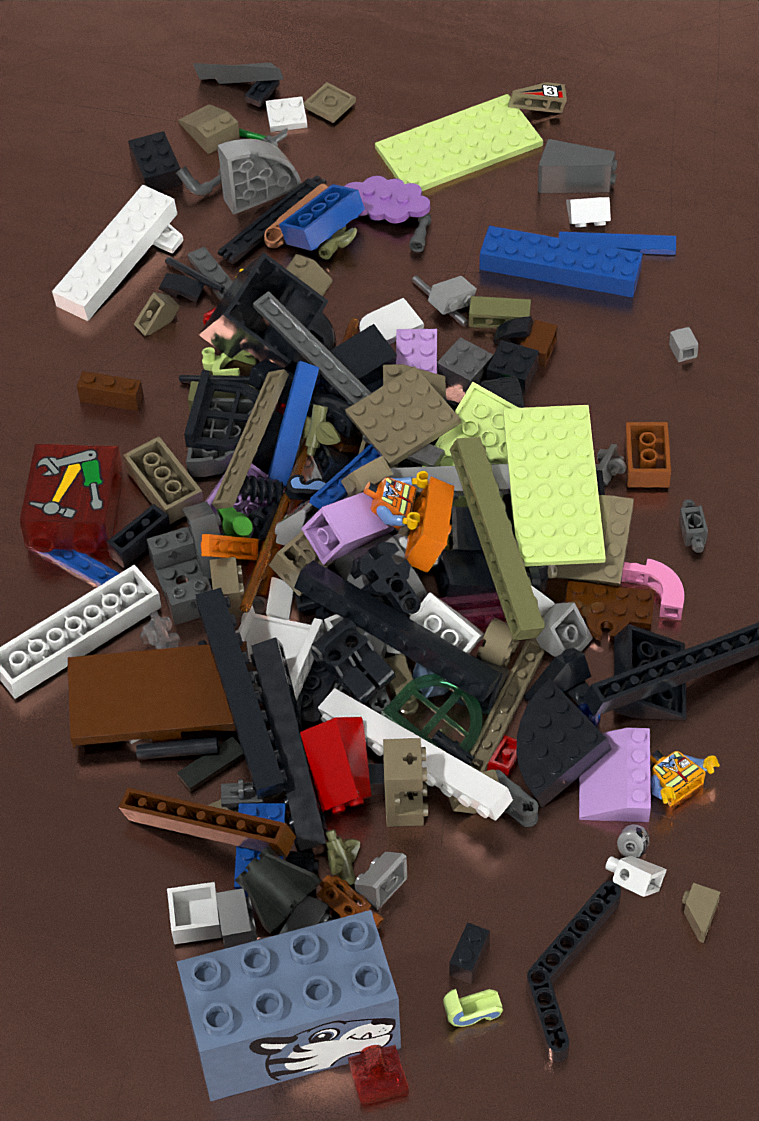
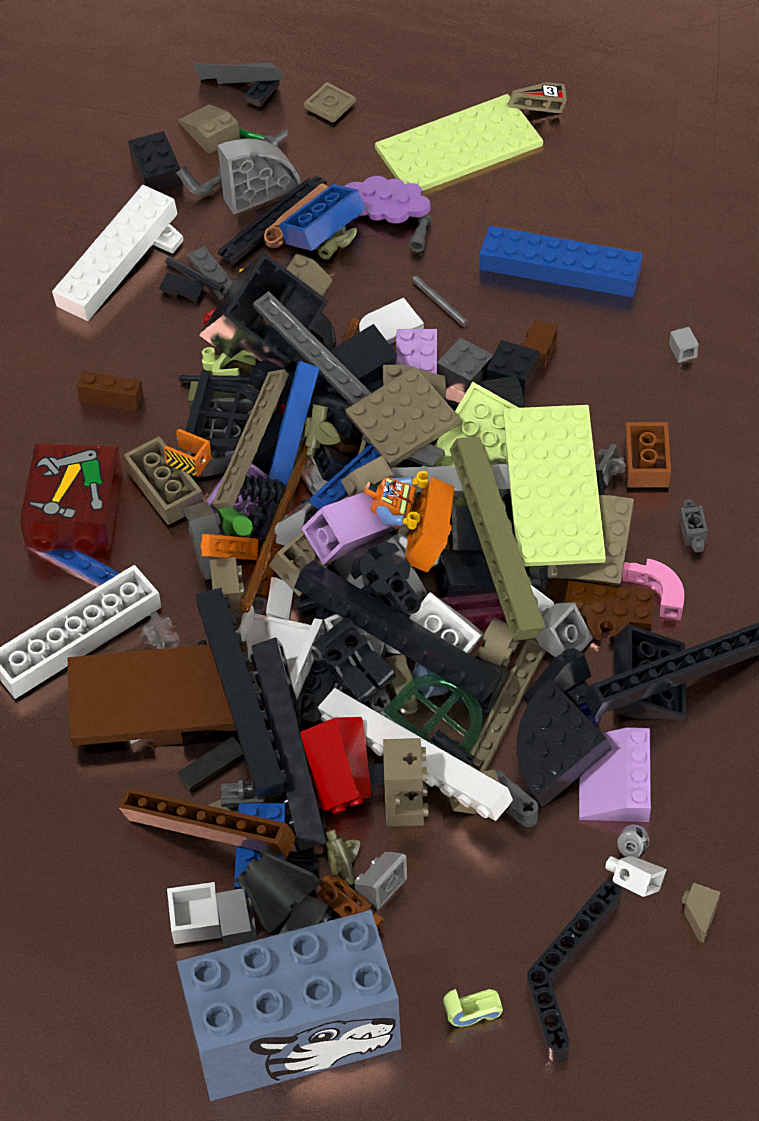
black brick [107,504,171,568] -> none
dark tan slope [134,292,180,336] -> none
black piece [136,737,220,760] -> none
dark grey plate [147,527,212,625] -> none
white plate [266,97,307,132] -> none
black animal [285,475,328,500] -> none
clear red plate [347,1045,409,1106] -> none
light grey brick [428,276,477,315] -> none
black brick [449,922,490,984] -> none
olive brick [469,296,531,329] -> none
red slope [487,735,518,779] -> none
black slope [493,316,533,344] -> none
dark grey slope [538,139,618,193] -> none
blue tile [559,232,676,255] -> none
white slope [566,197,611,227] -> none
torso [650,750,720,807] -> none
none -> orange piece [164,429,212,477]

